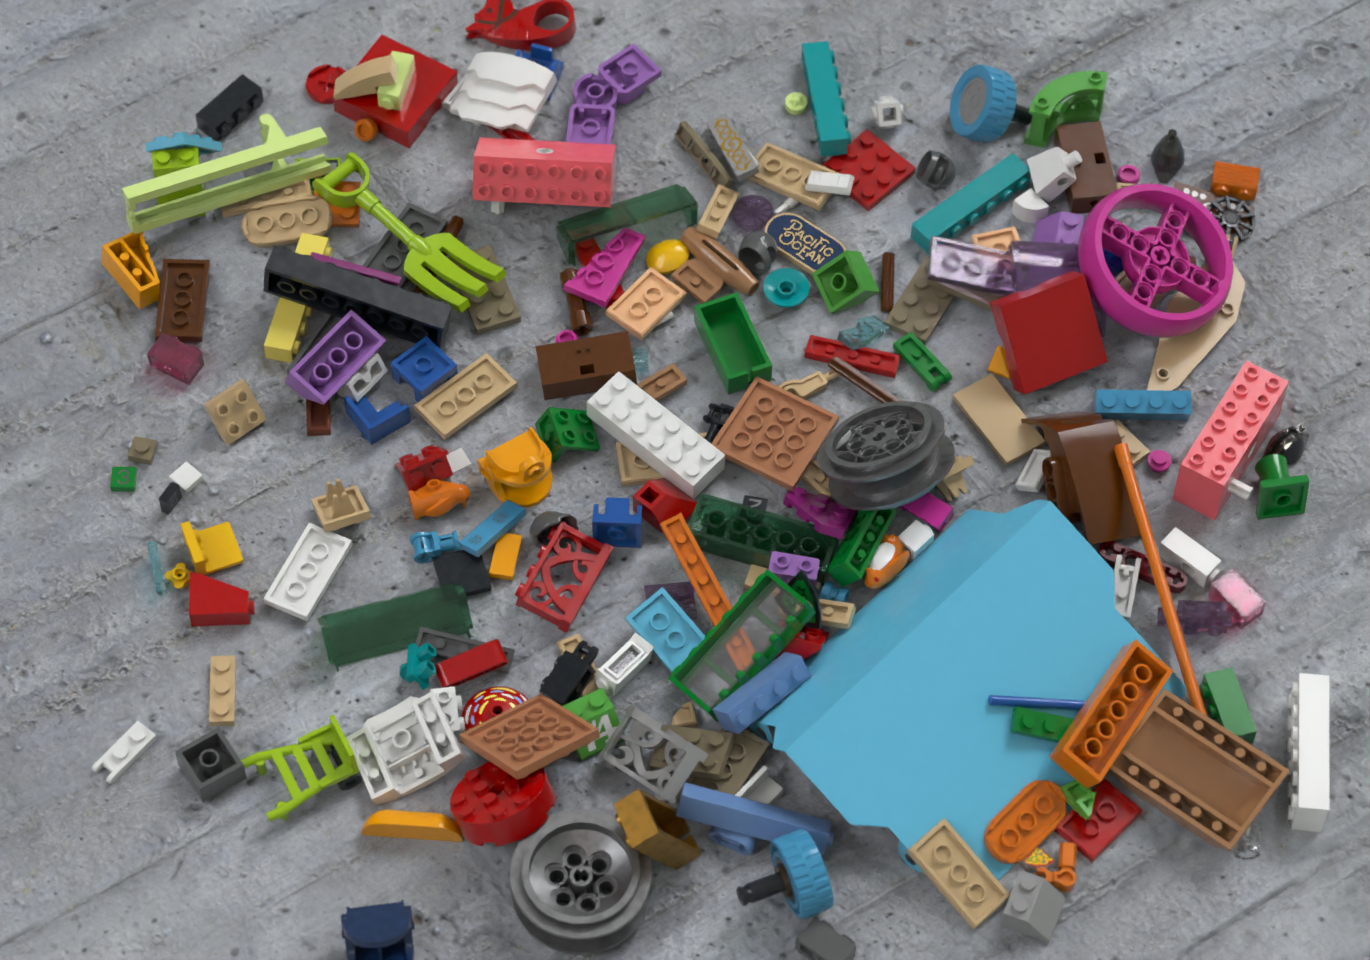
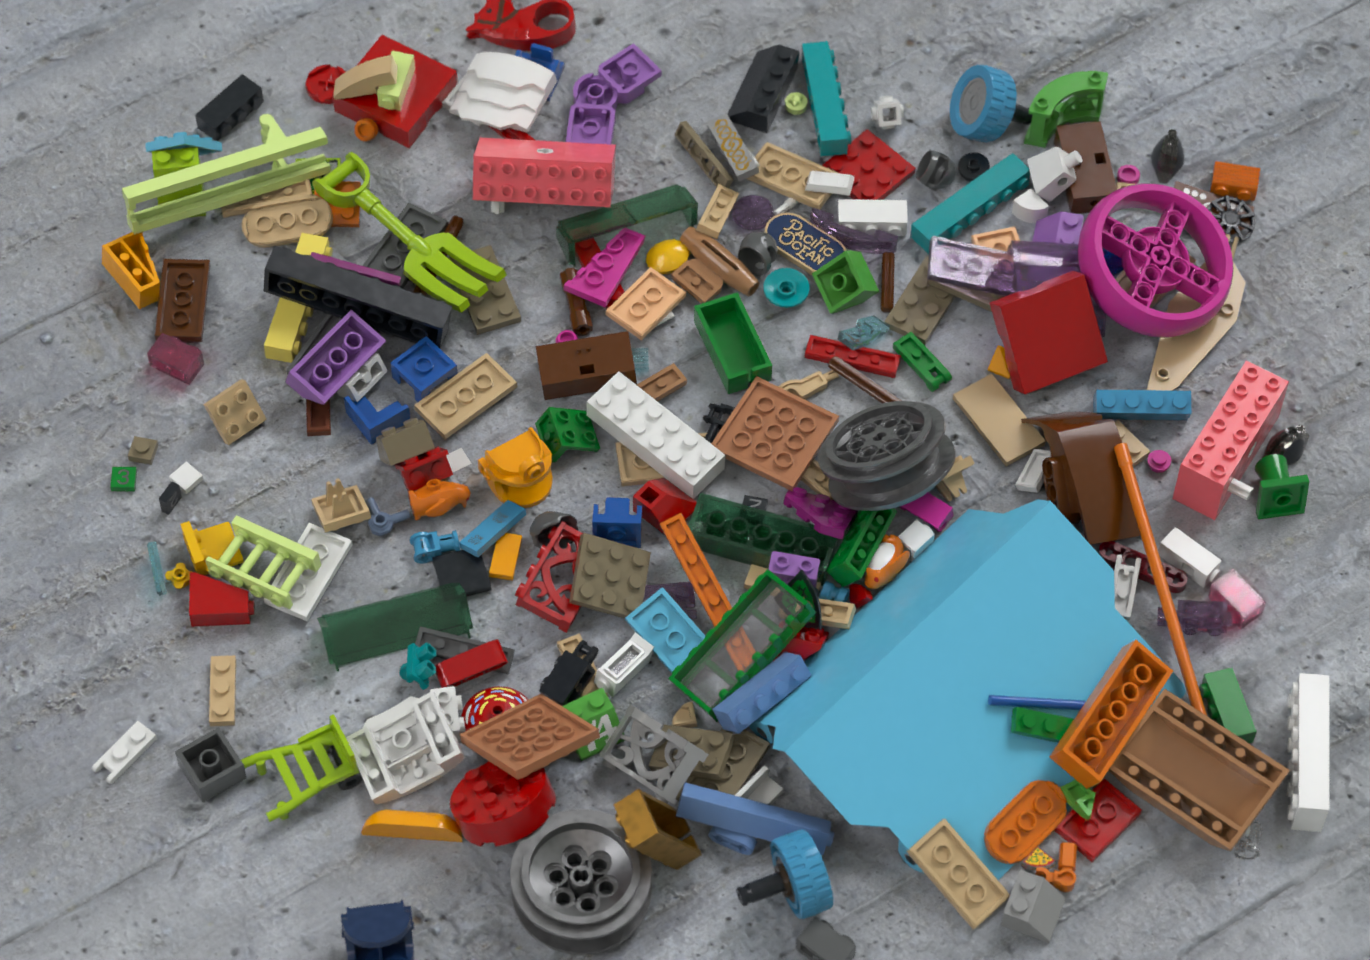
none -> yellowish green fence [205,515,322,609]
none -> sand blue piece [365,497,411,536]
none -> dark tan slope [376,418,435,466]
none -> dark tan plate [569,533,651,619]
none -> black slope [727,44,799,133]
none -> clear purple slope [810,207,898,254]
none -> white brick [837,199,908,237]
none -> red tile [849,584,873,609]
none -> black piece [958,152,990,181]

